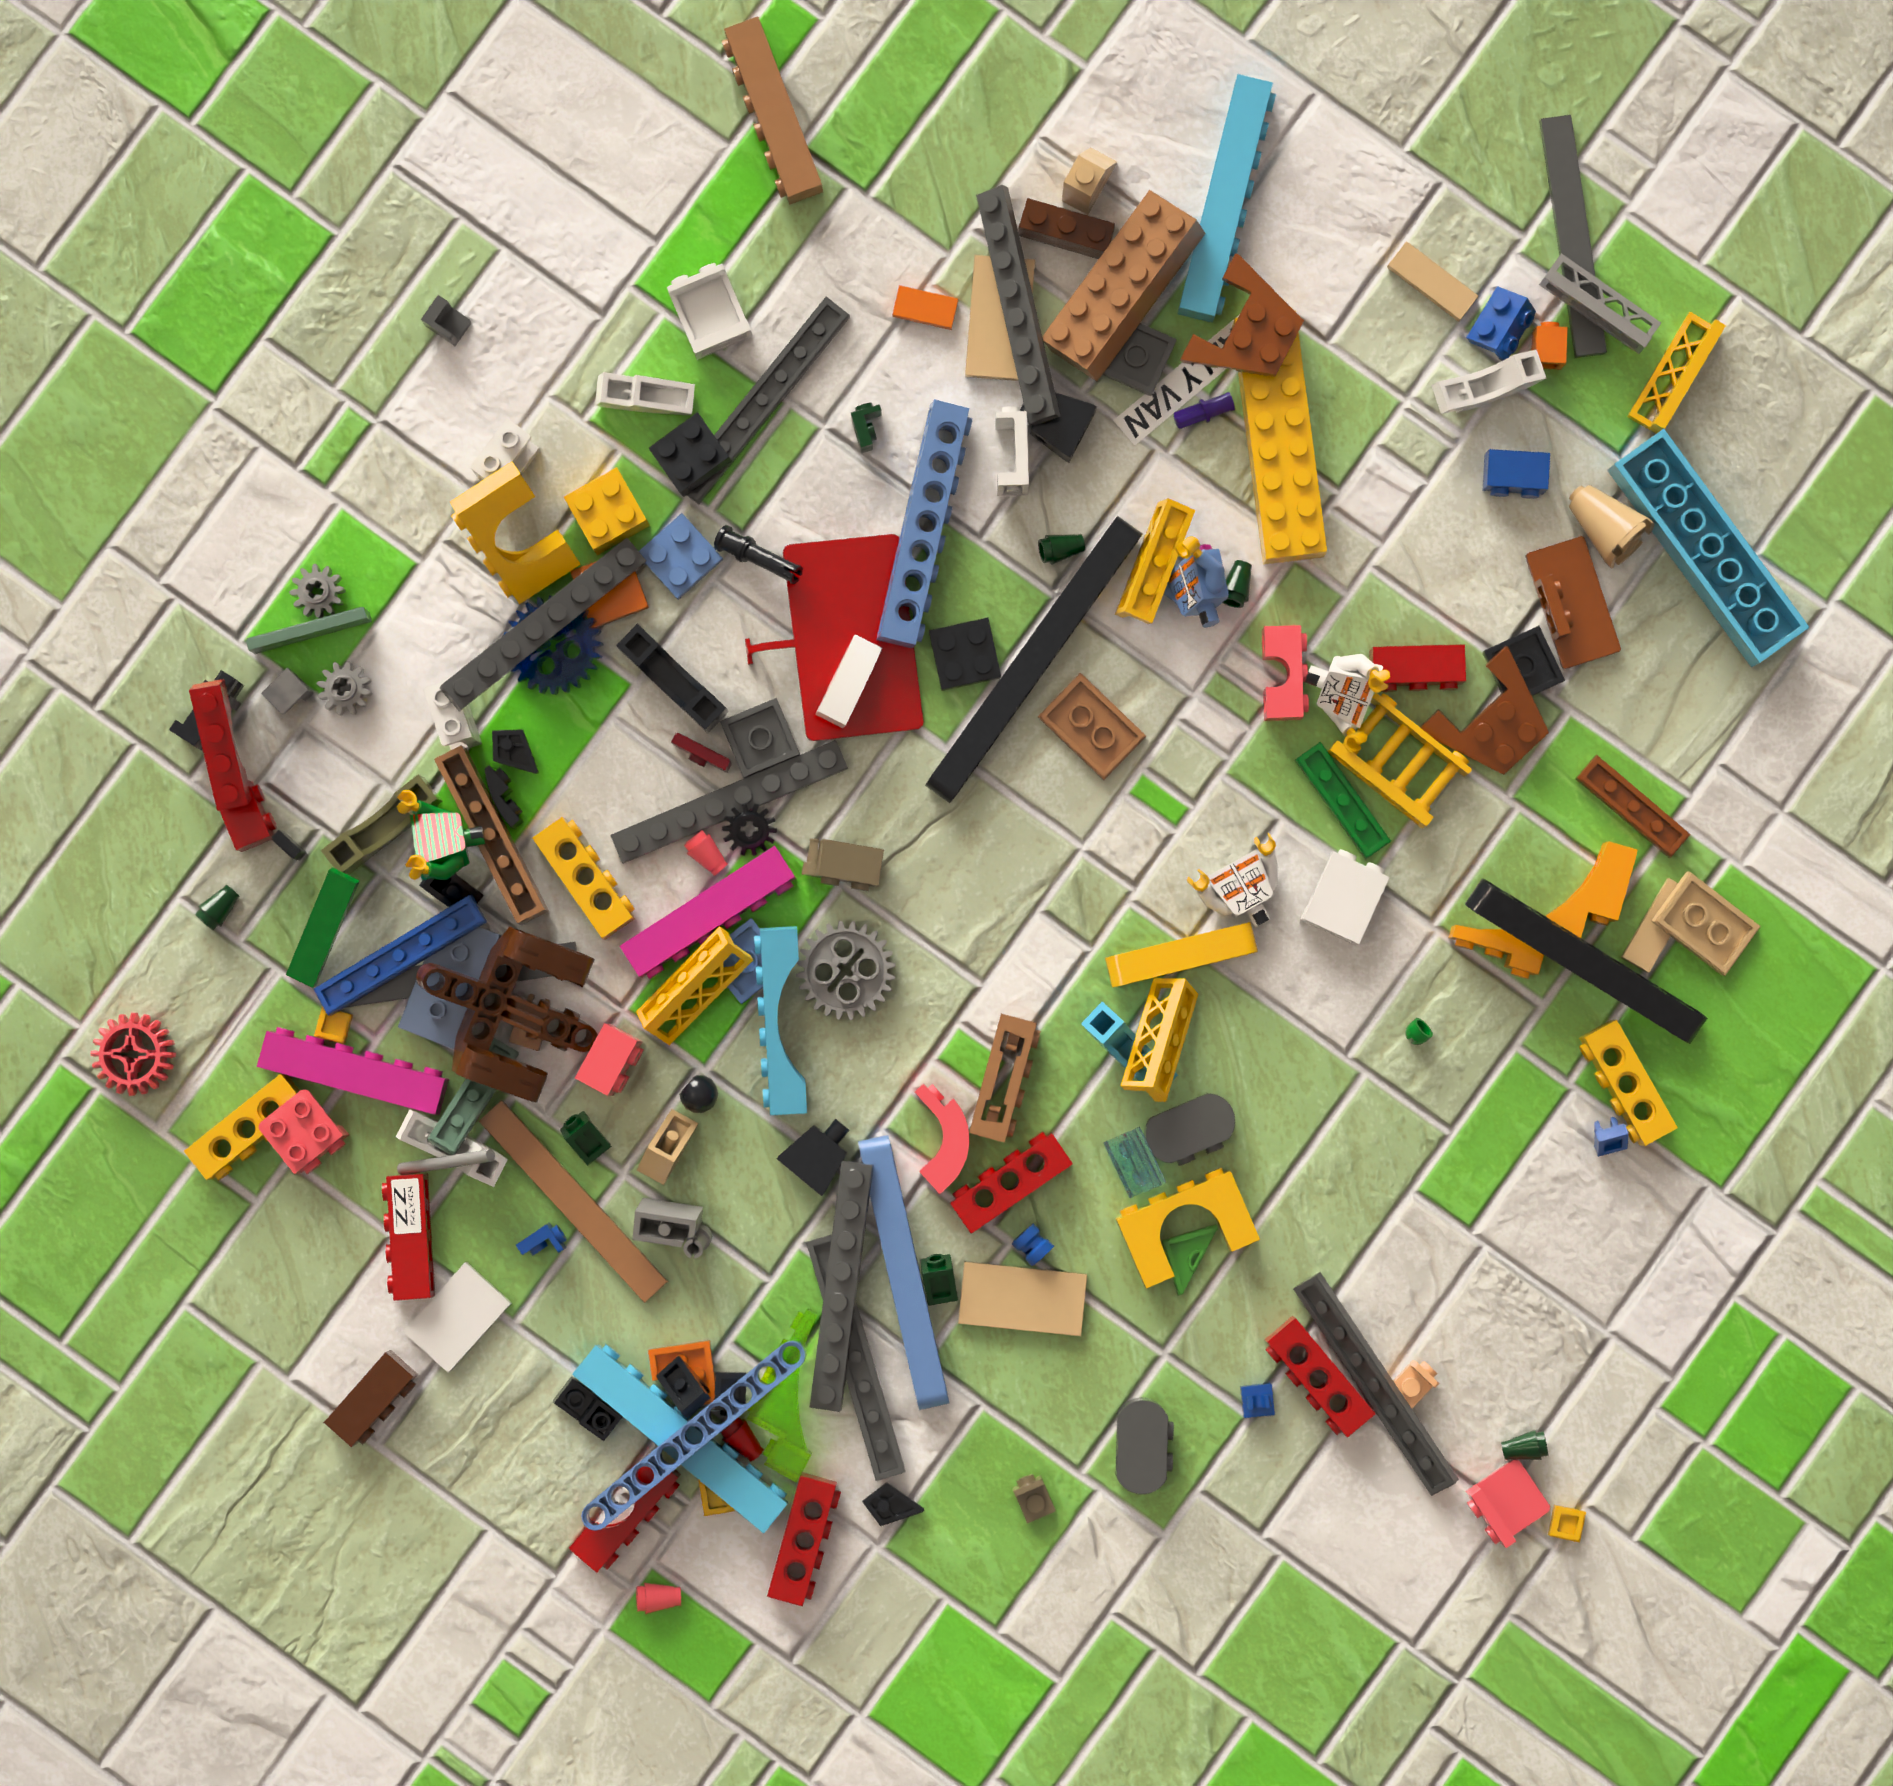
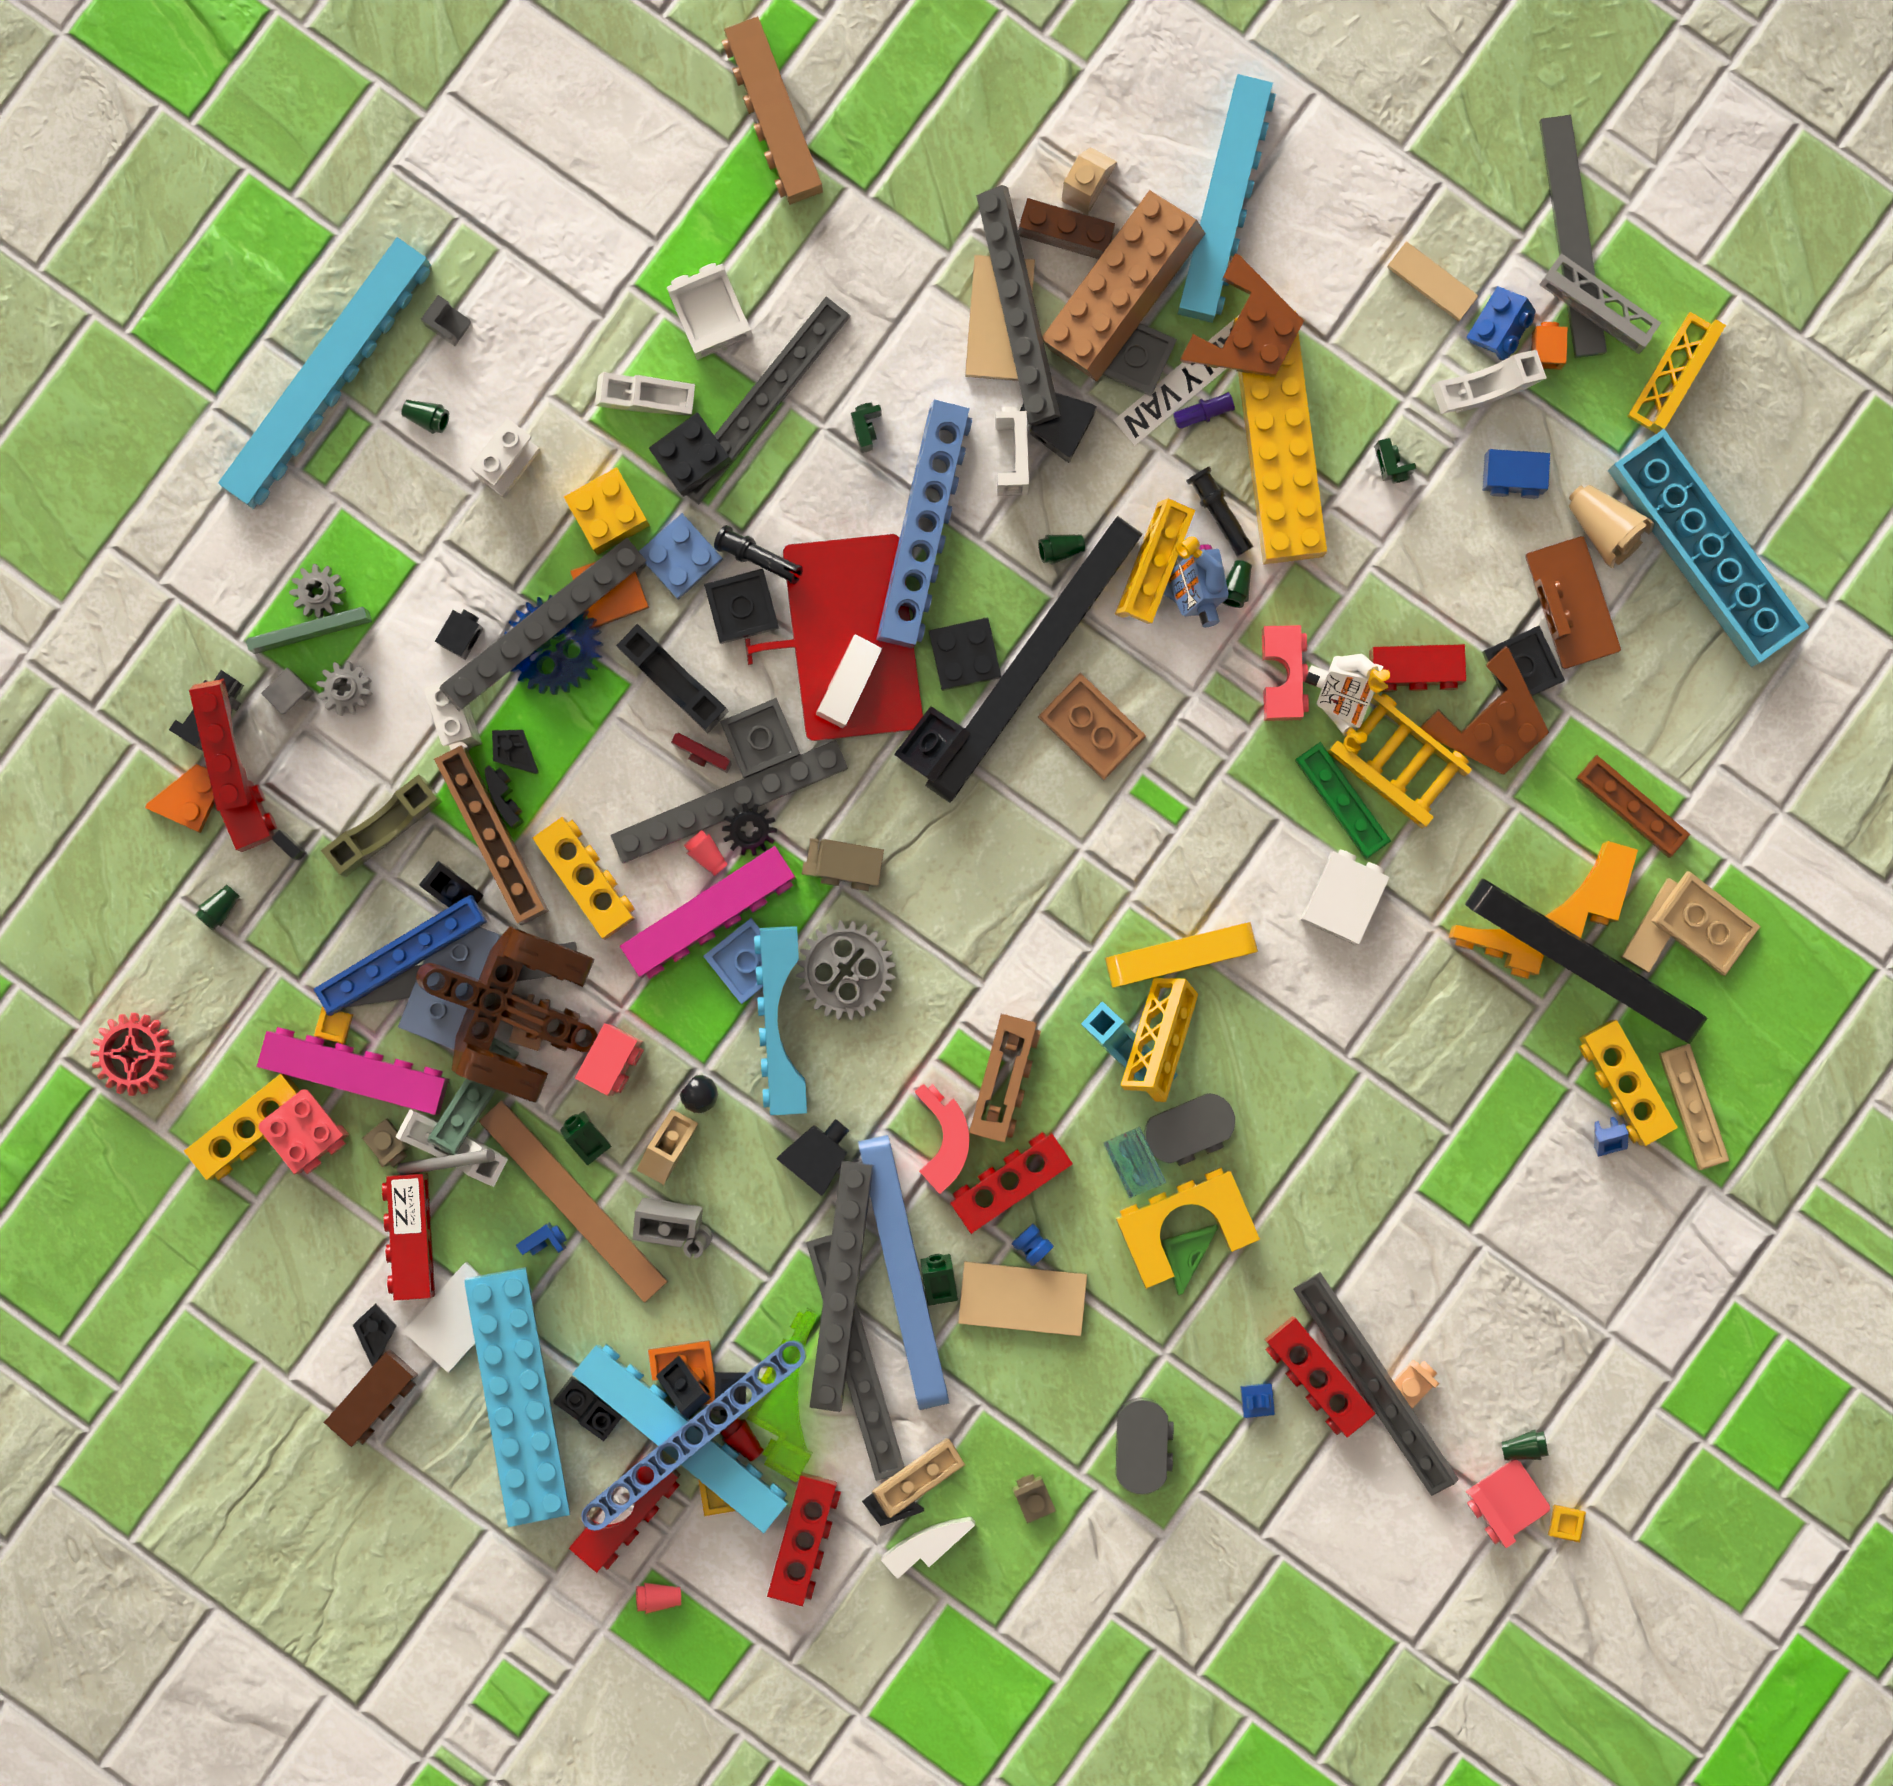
green tile [286,867,360,988] -> none
torso [397,790,485,880] -> none
yellow arch [450,461,581,605] -> none
yellow fence [636,926,753,1046] -> none
orange tile [892,285,958,330] -> none
torso [1187,833,1278,927] -> none
green hinge [1405,1018,1433,1045] -> none
none -> orange wing [145,764,215,833]
none -> medium azure brick [218,237,431,509]
none -> black piece [353,1303,397,1366]
none -> dark tan bracket [362,1118,410,1168]
none -> dark green cone [401,399,449,434]
none -> black brick [435,609,484,660]
none -> medium azure brick [464,1267,570,1527]
none -> black plate [704,569,779,644]
none -> tan tile [872,1438,965,1518]
none -> white slope [881,1517,975,1579]
none -> black plate [894,706,971,783]
none -> black pin [1186,466,1254,557]
none -> dark green bracket [1374,438,1417,484]
none -> tan tile [1659,1044,1729,1170]

